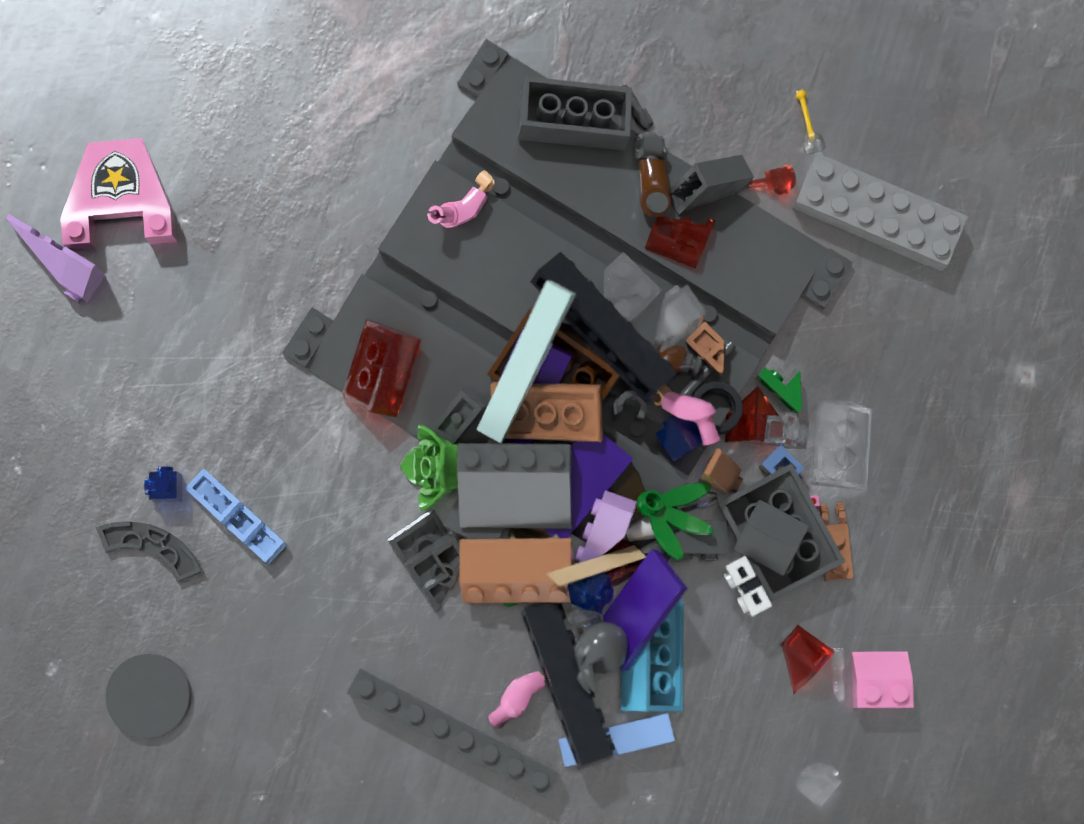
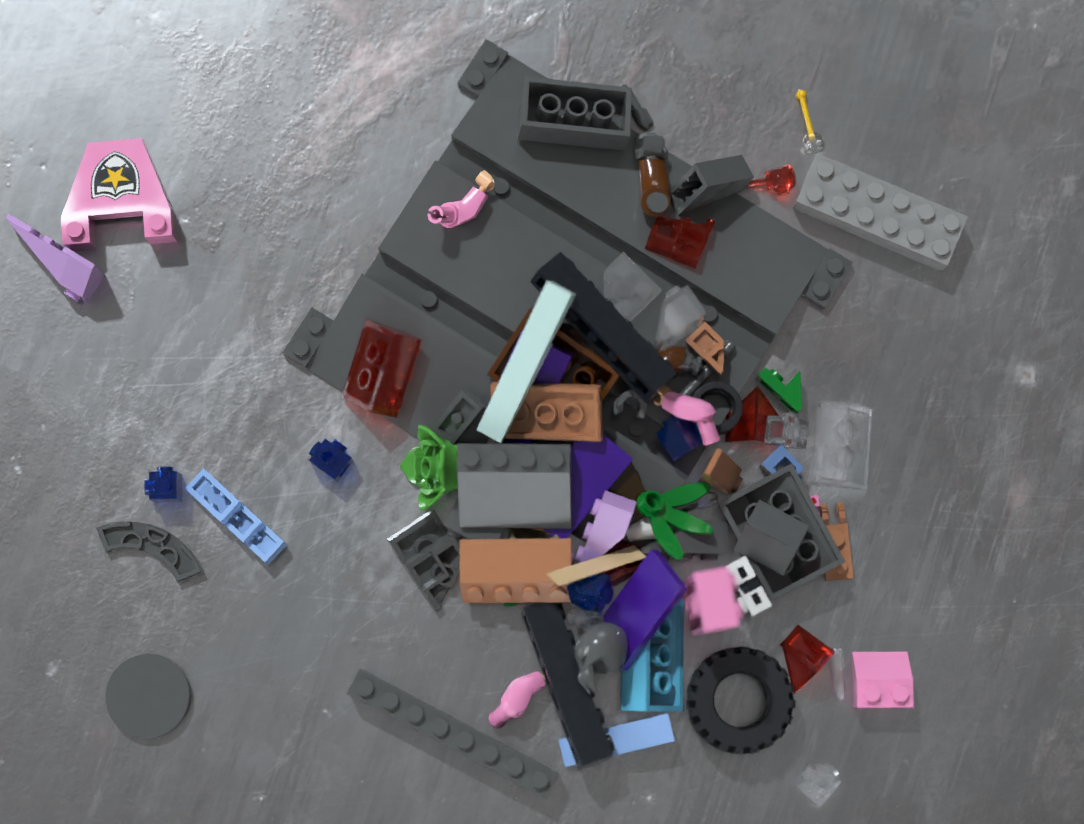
none -> clear blue brick [309,438,354,482]
none -> bright pink brick [683,567,743,637]
none -> black tyre [686,646,796,754]

